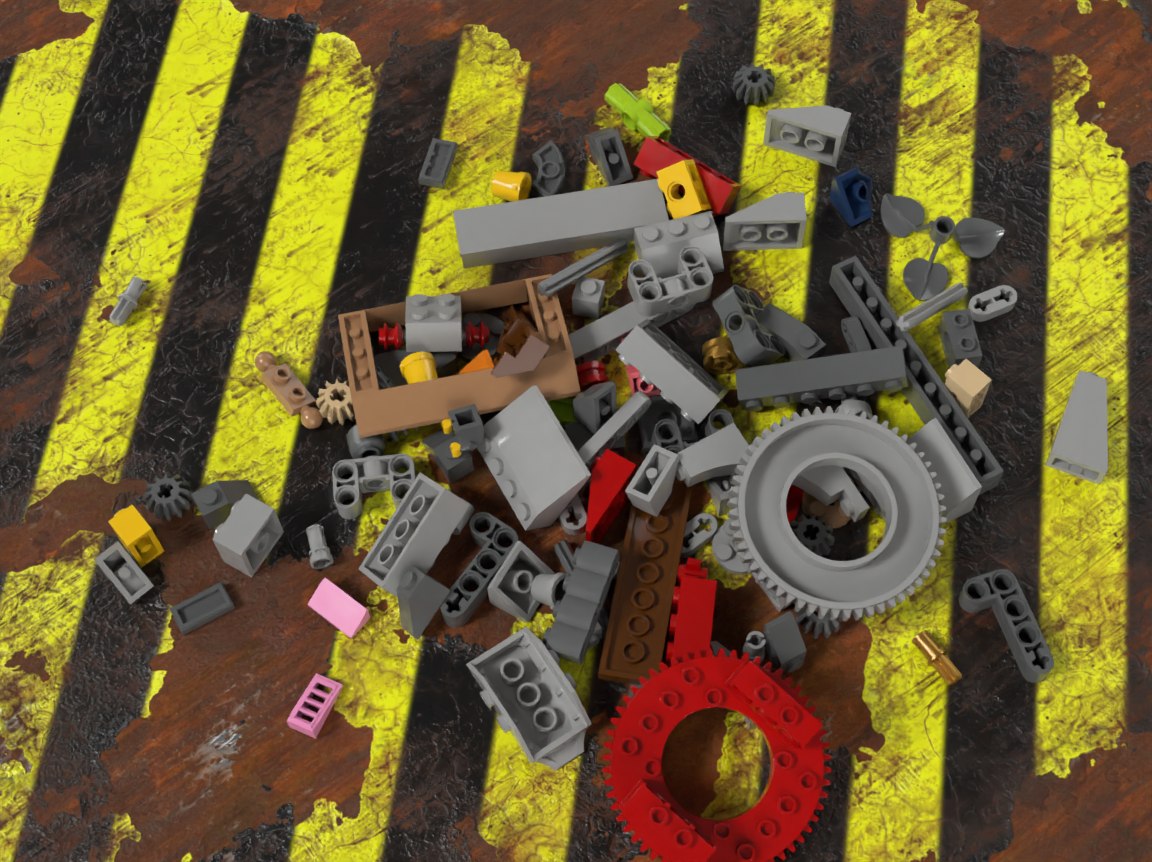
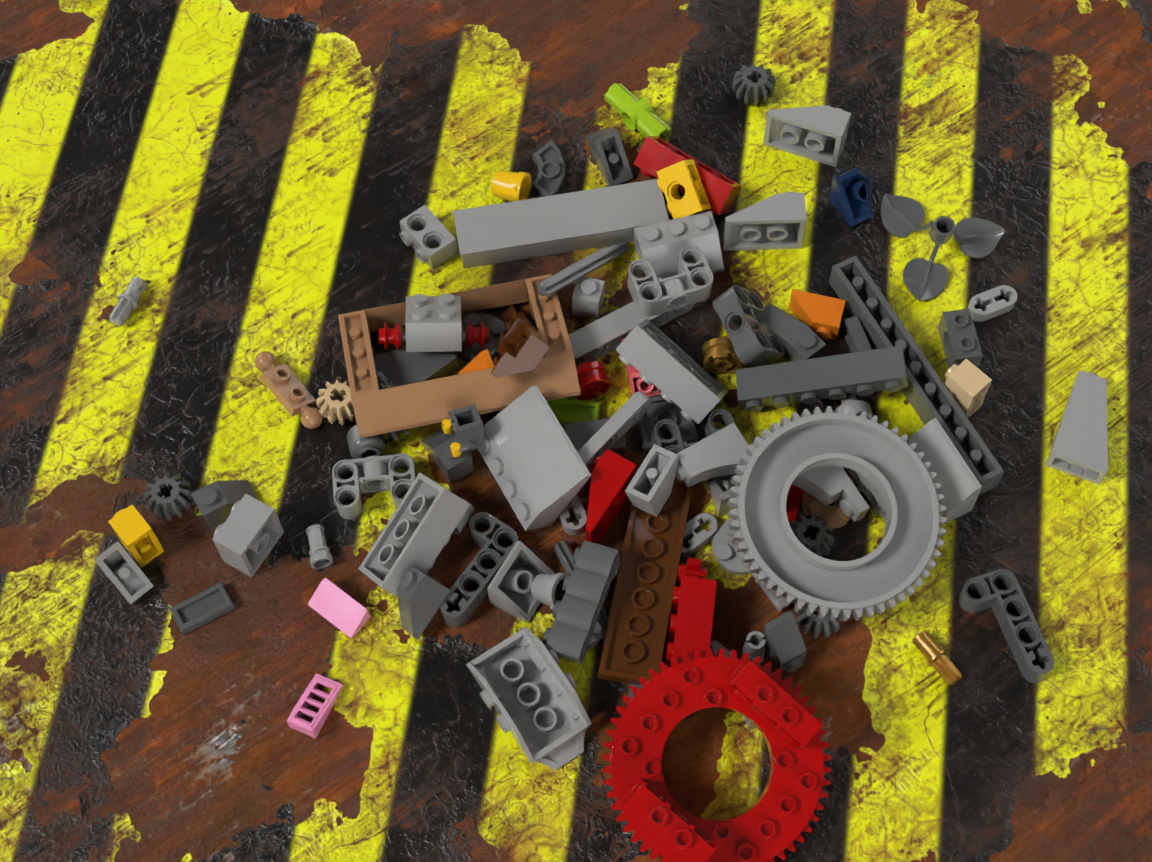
yellow piece [399,351,438,384] -> none
dark grey plate [418,138,458,189] -> none
dark grey slope [573,381,617,434] -> none
light grey axle [896,283,968,331] -> none
none -> light grey brick [399,205,458,270]
none -> orange slope [789,289,846,341]

